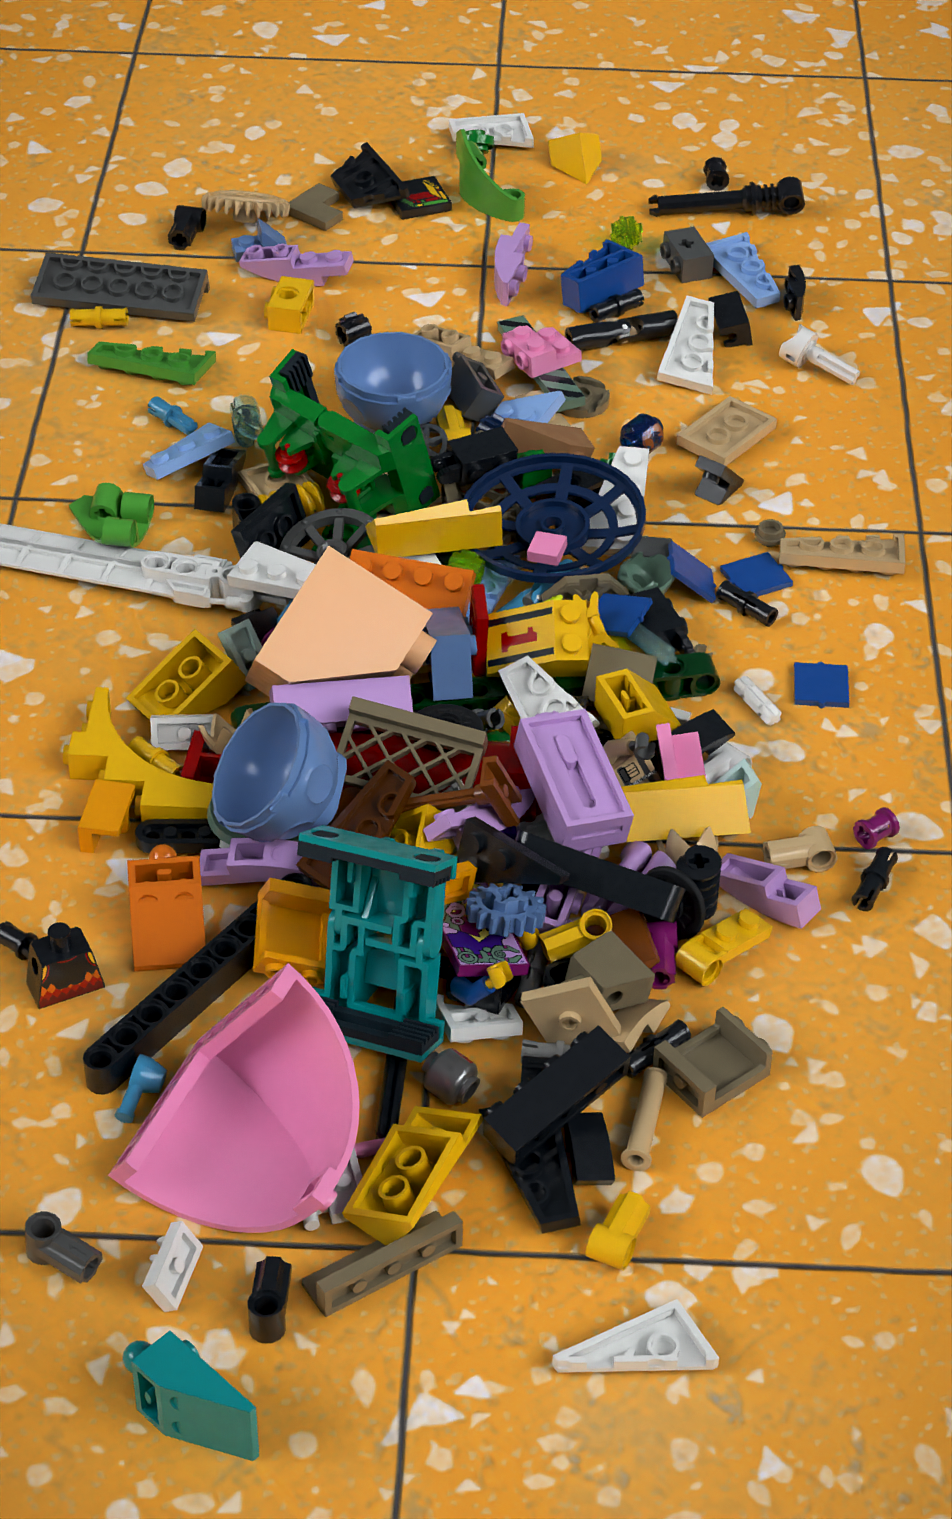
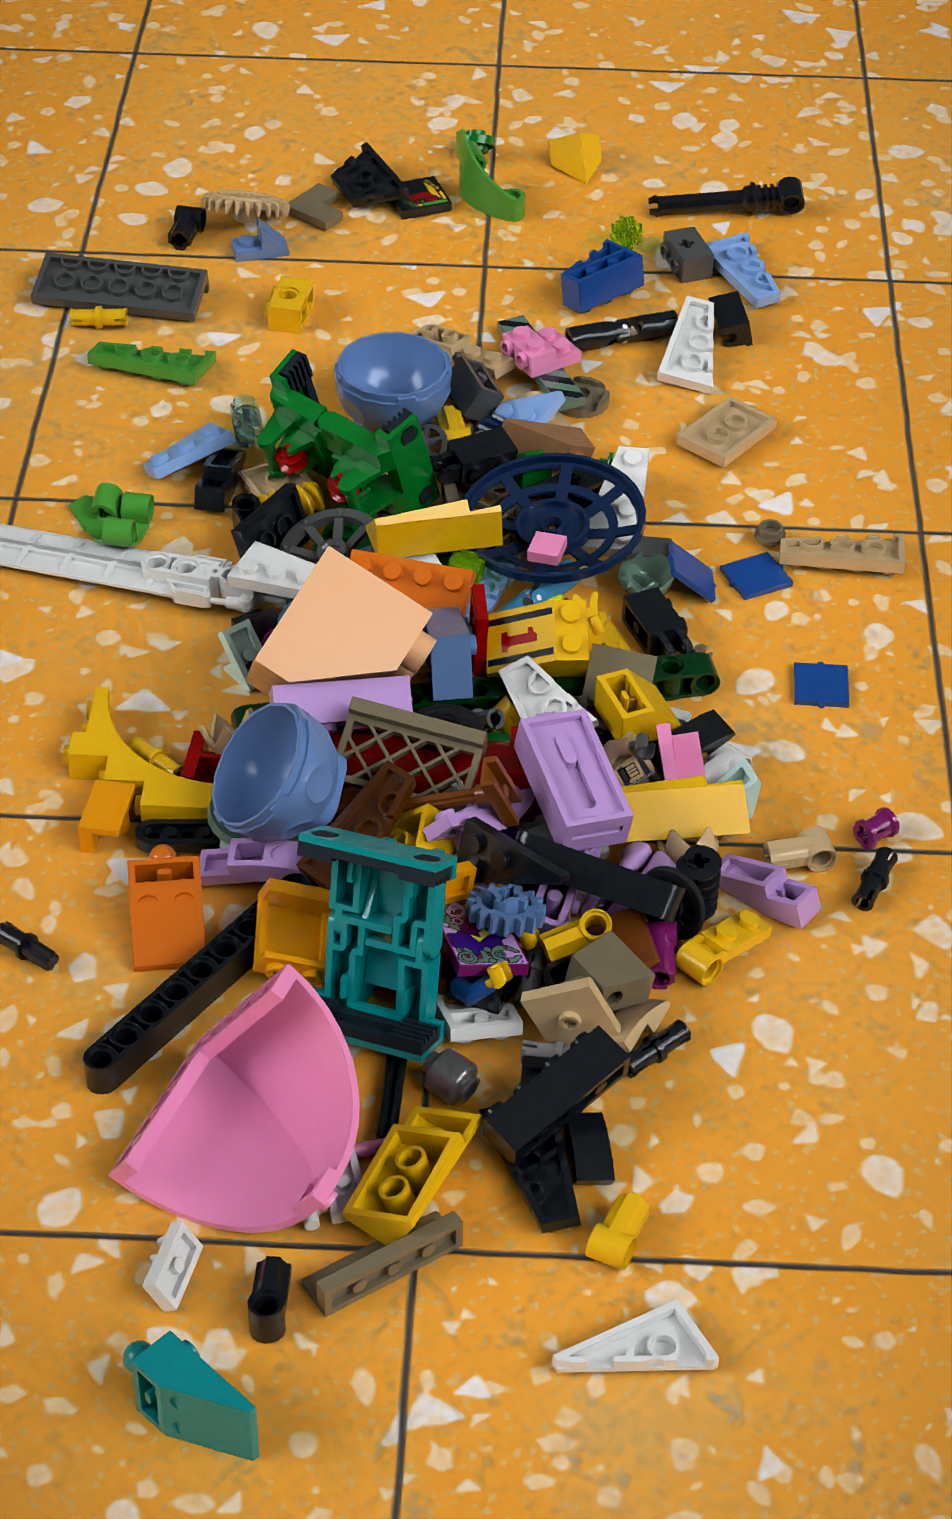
dark grey piece [25,1211,102,1283] -> none
black torso [26,922,105,1009] -> none
dark azure bar [115,1054,167,1123] -> none
yellow slope [126,629,247,720] -> none
dark azure axle [147,396,198,436] -> none
white plate [150,714,214,750] -> none
lavender slope [239,243,354,286] -> none
black gear [335,312,372,347] -> none
white wing [449,113,534,148] -> none
lavender slope [494,222,533,306] -> none
dark tan tile [541,573,629,601] -> none
black pin [589,289,644,323] -> none
blue piece [599,593,653,638] -> none
clear blue head [620,413,664,454] -> none
tan pin [621,1067,668,1171] -> none
clear light blue axle [626,623,677,666] -> none
dark tan panel [653,1007,773,1118] -> none
black slope [695,455,744,505] -> none
black bush [703,157,730,191] -> none
black pin [716,580,778,627] -> none
white axle [734,676,782,726] -> none
white piece [779,324,861,385] -> none
black slope [783,265,806,321] -> none

